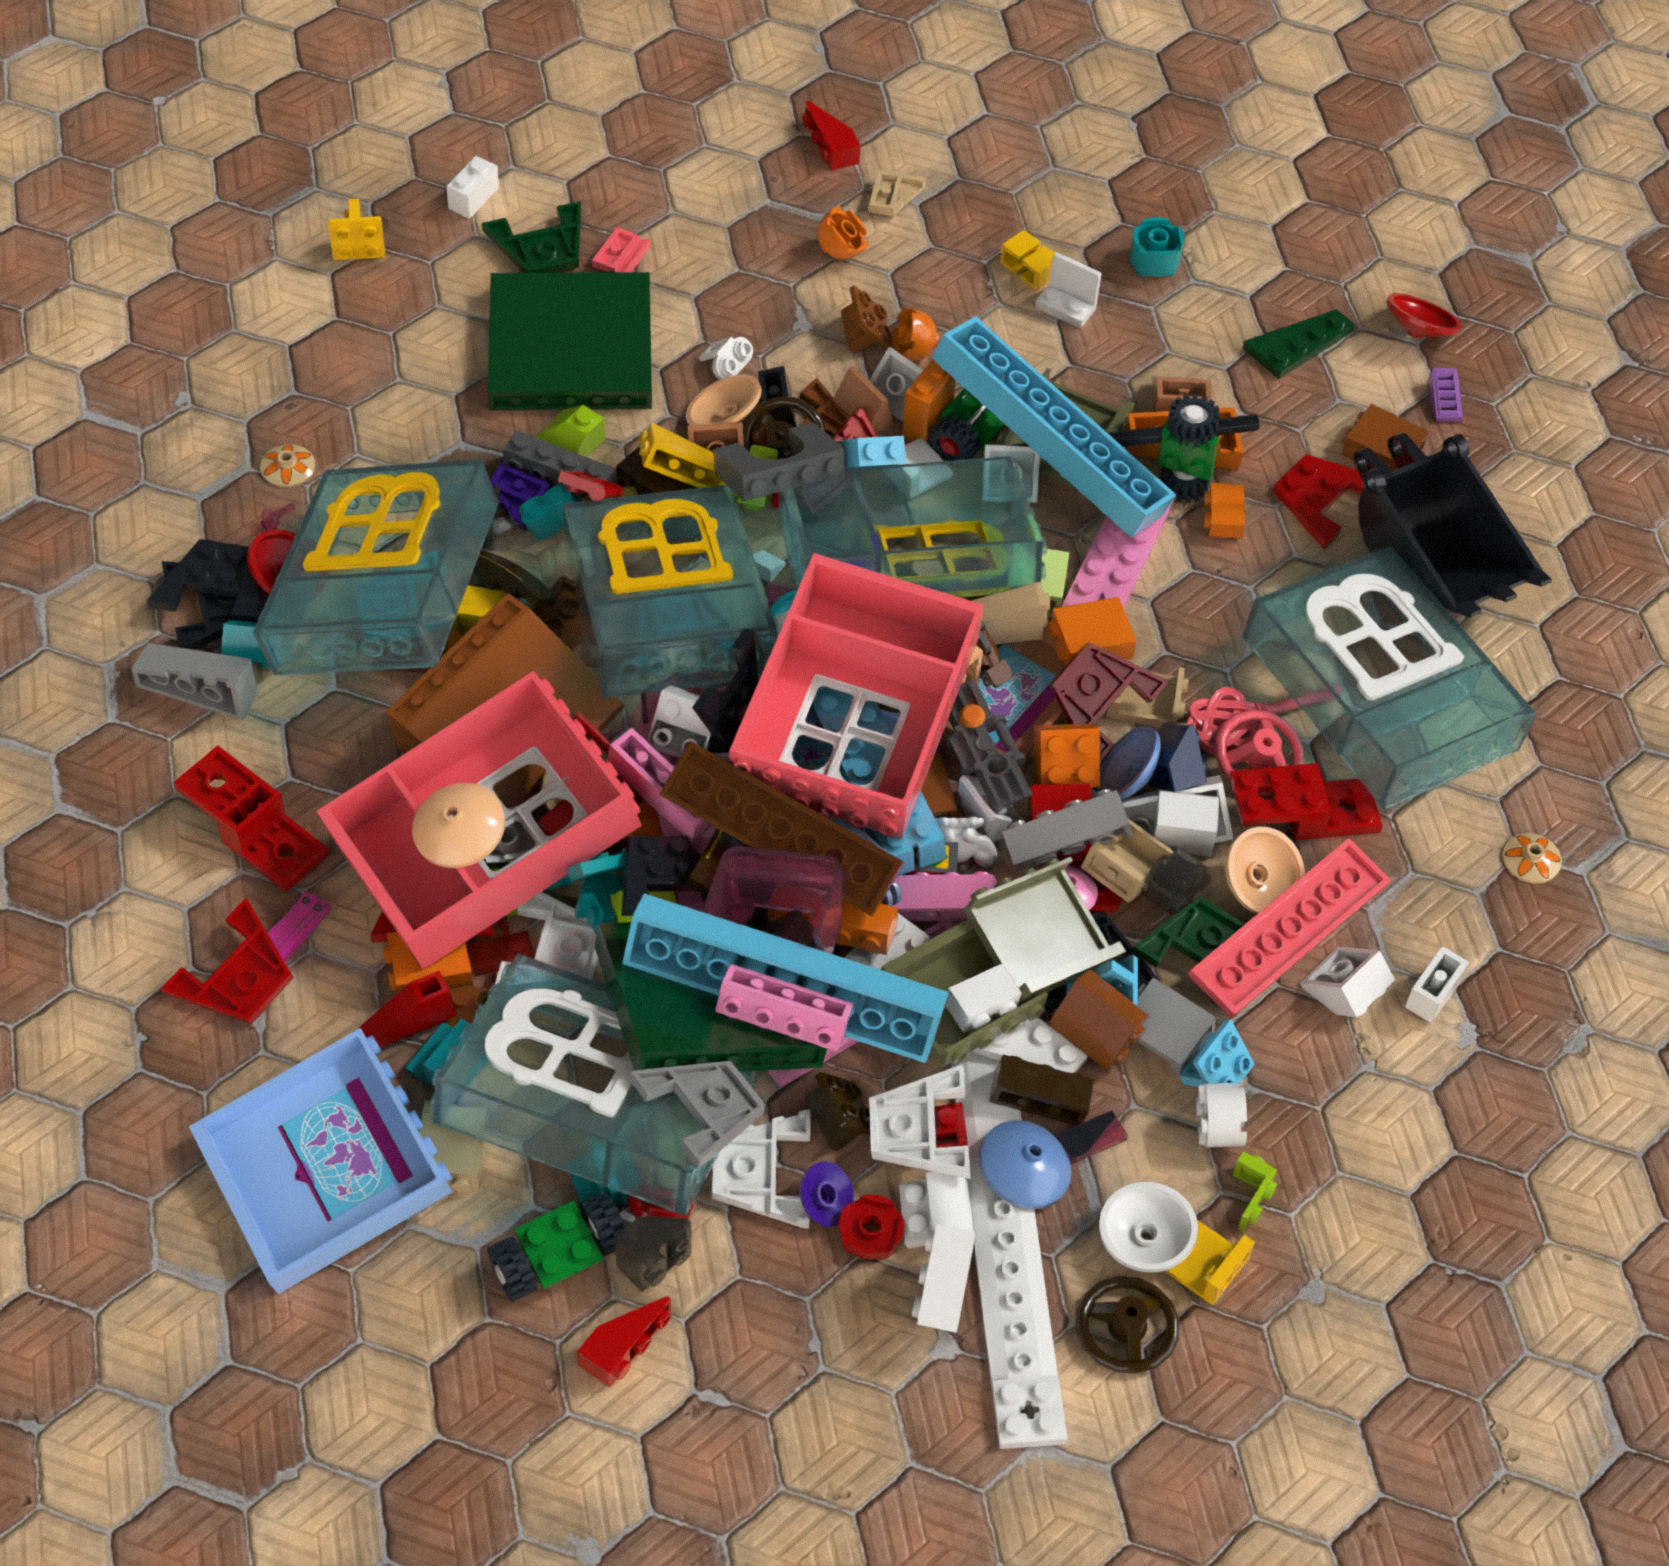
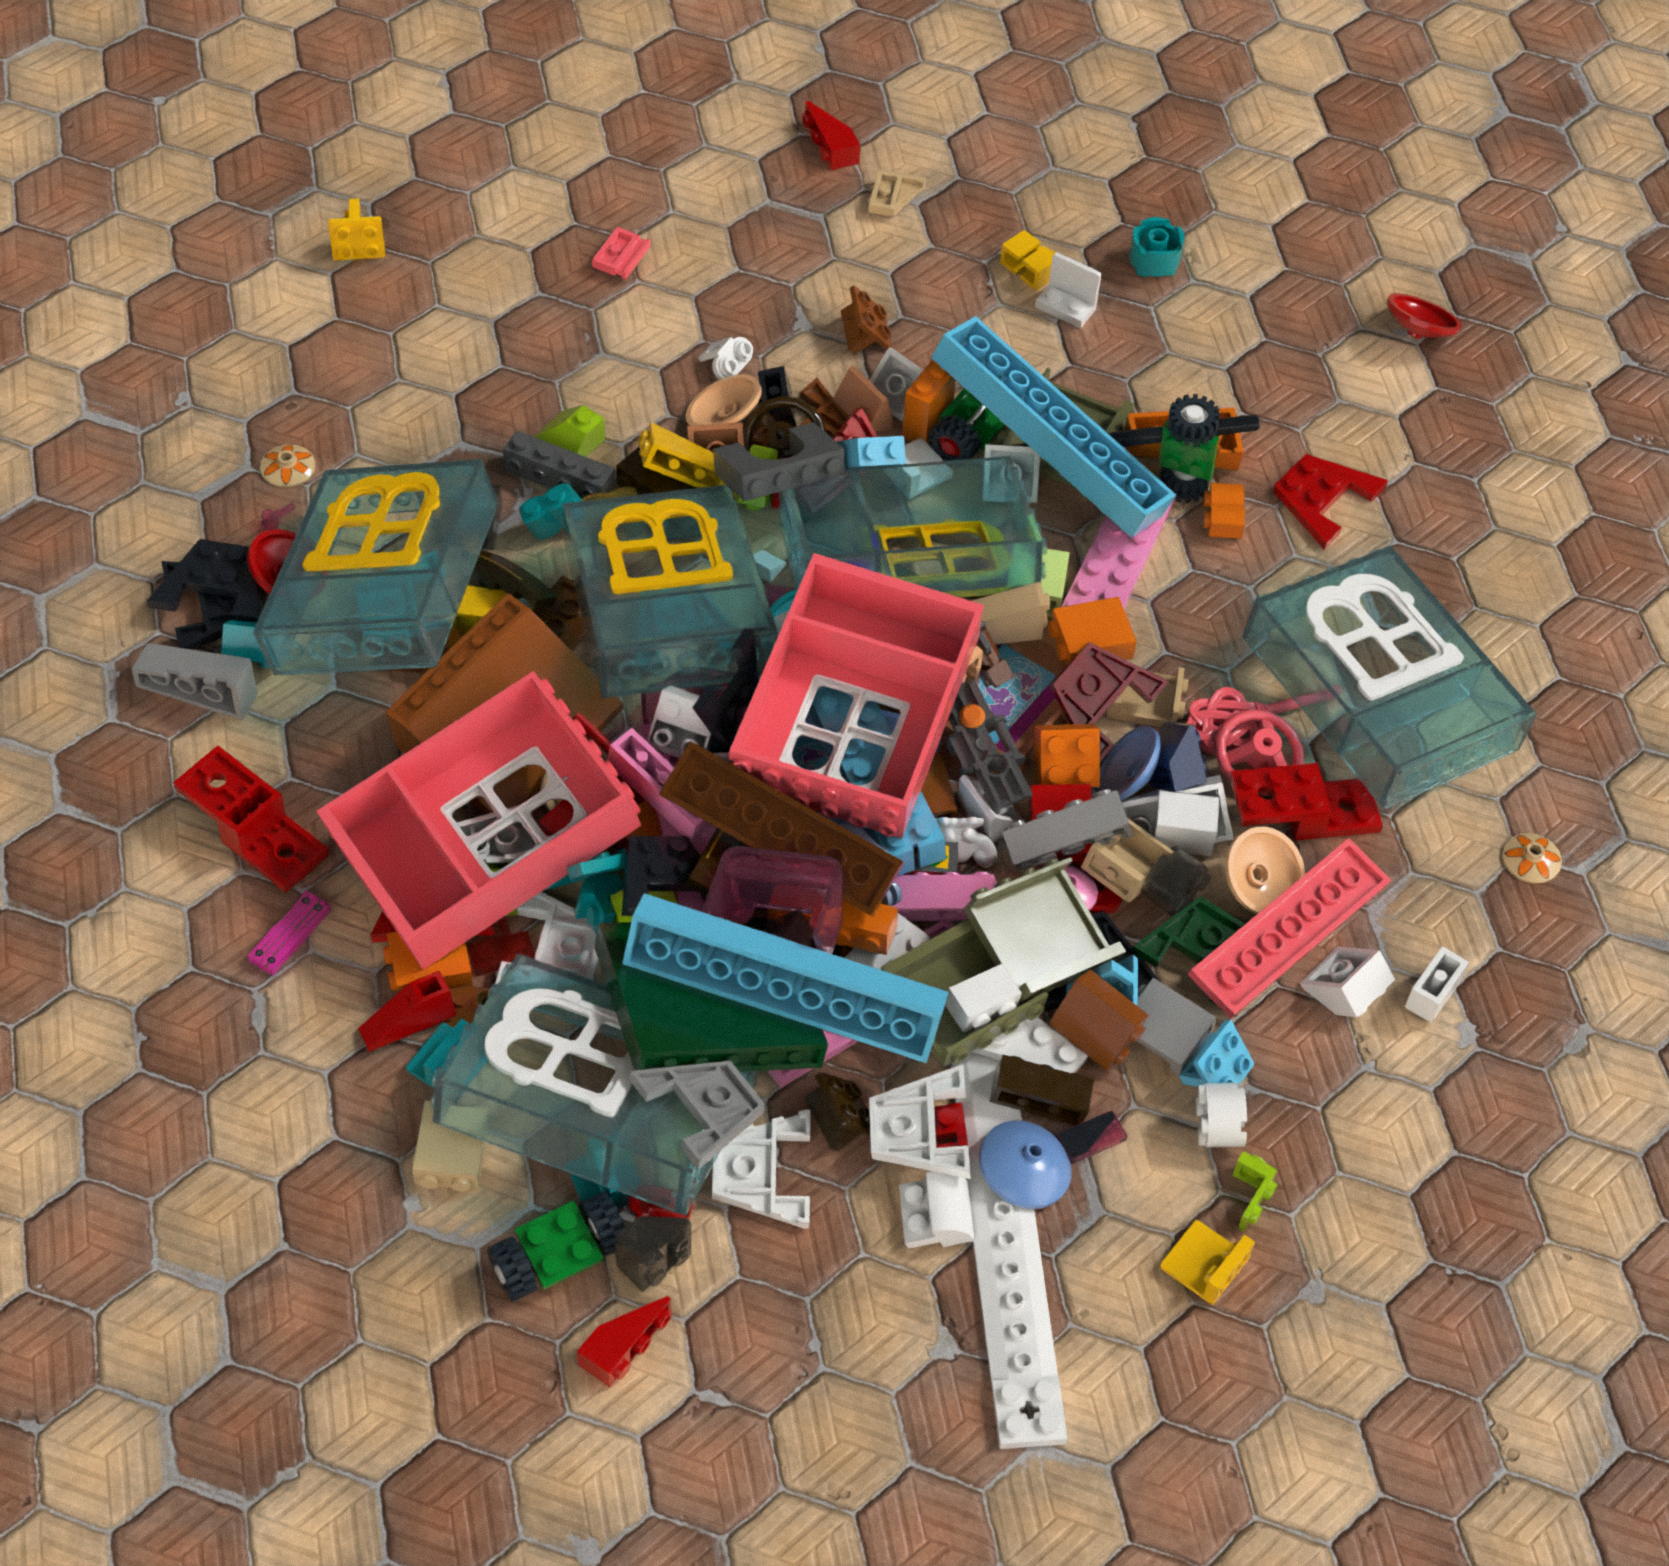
red wing [160,897,294,1025] -> none
light blue panel [189,1028,453,1294] -> none
light nougat dish [412,783,505,868] -> none
white brick [446,156,499,219] -> none
dark green wing [481,201,581,273] -> none
dark green panel [488,272,652,411] -> none
dark purple wing [488,463,551,531] -> none
red plate [558,471,623,501] -> none
bright pink brick [715,964,853,1051] -> none
dark purple dish [800,1162,854,1227] -> none
orange cylinder [817,206,868,260] -> none
red plate [839,1194,904,1259] -> none
orange cylinder [891,307,939,362] -> none
white brick [912,1224,976,1333] -> none
dark brown piece [1075,1276,1180,1374] -> none
white dish [1099,1182,1198,1273] -> none
nougat slope [1152,376,1212,412] -> none
dark green wing [1242,309,1355,379] -> none
dark orange brick [1342,404,1429,471] -> none
black piece [1353,432,1552,618] -> none
medium lavender slope [1427,368,1463,422] -> none

